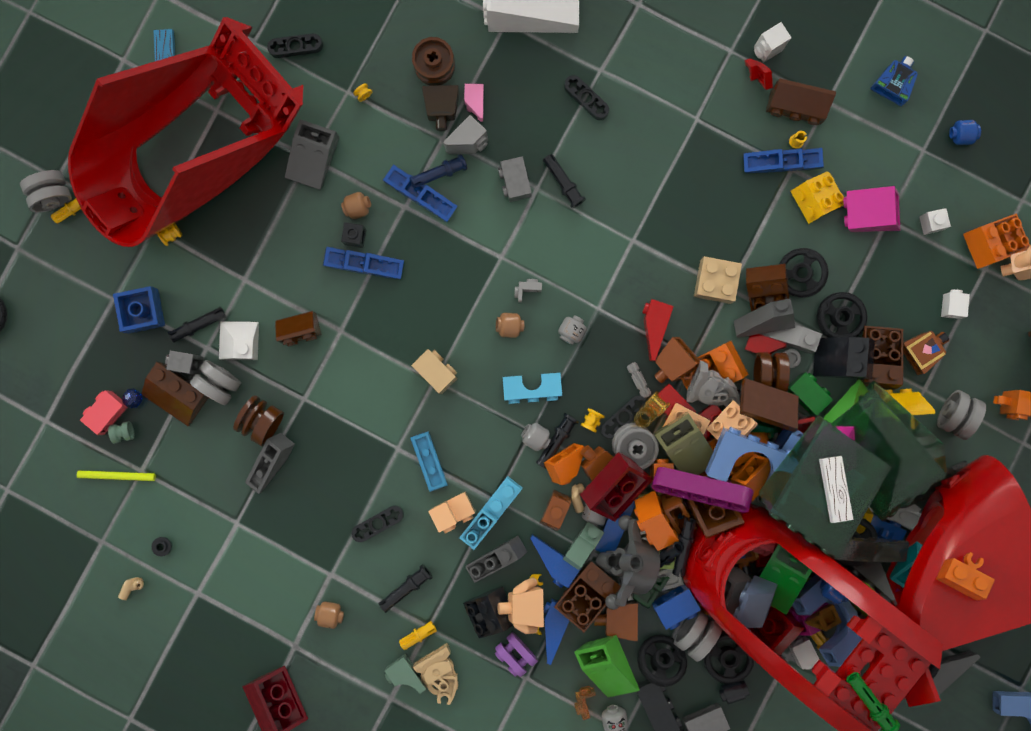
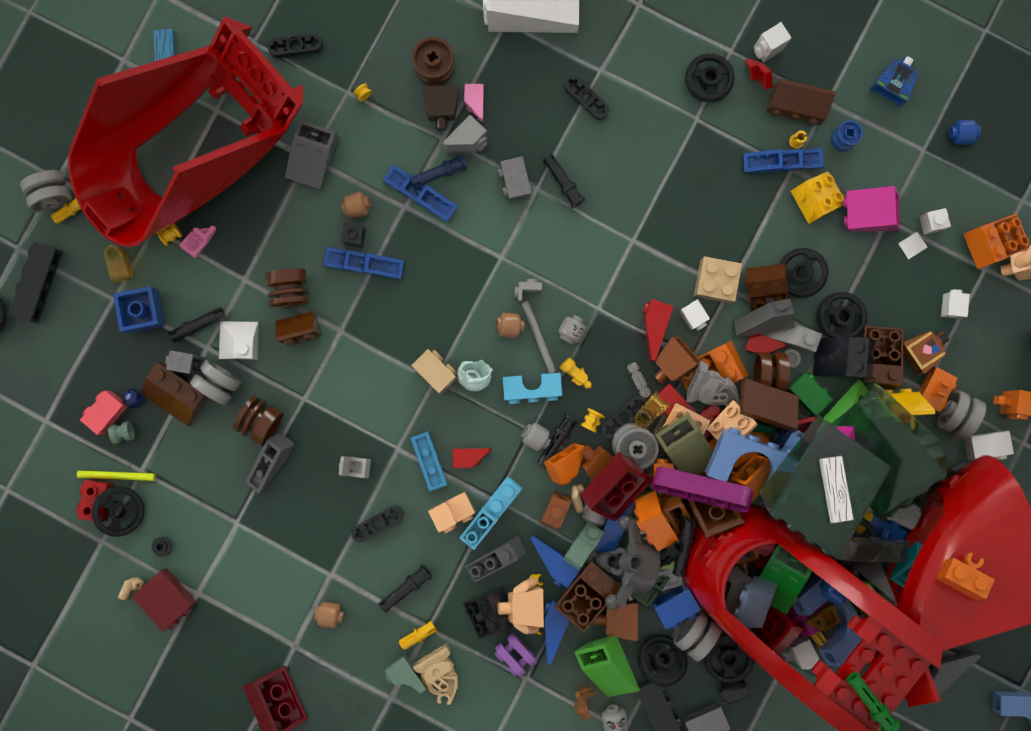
none -> black brick [9,242,63,323]
none -> red brick [77,480,114,522]
none -> black wheel [91,486,145,537]
none -> clear yellow piece [104,245,133,284]
none -> dark red brick [132,568,197,632]
none -> bright pink slope [179,226,217,259]
none -> reddish brown wheel [265,268,310,309]
none -> light grey bracket [339,456,371,478]
none -> red slope [453,448,491,468]
none -> light aqua hair [457,360,493,392]
none -> light grey piece [521,301,556,373]
none -> yellow piece [559,357,592,389]
none -> white brick [679,299,710,331]
none -> black wheel [685,53,735,103]
none -> blue wheel [831,120,863,152]
none -> white sticker [898,232,927,259]
none -> orange brick [918,367,958,413]
none -> white piece [964,431,1014,460]

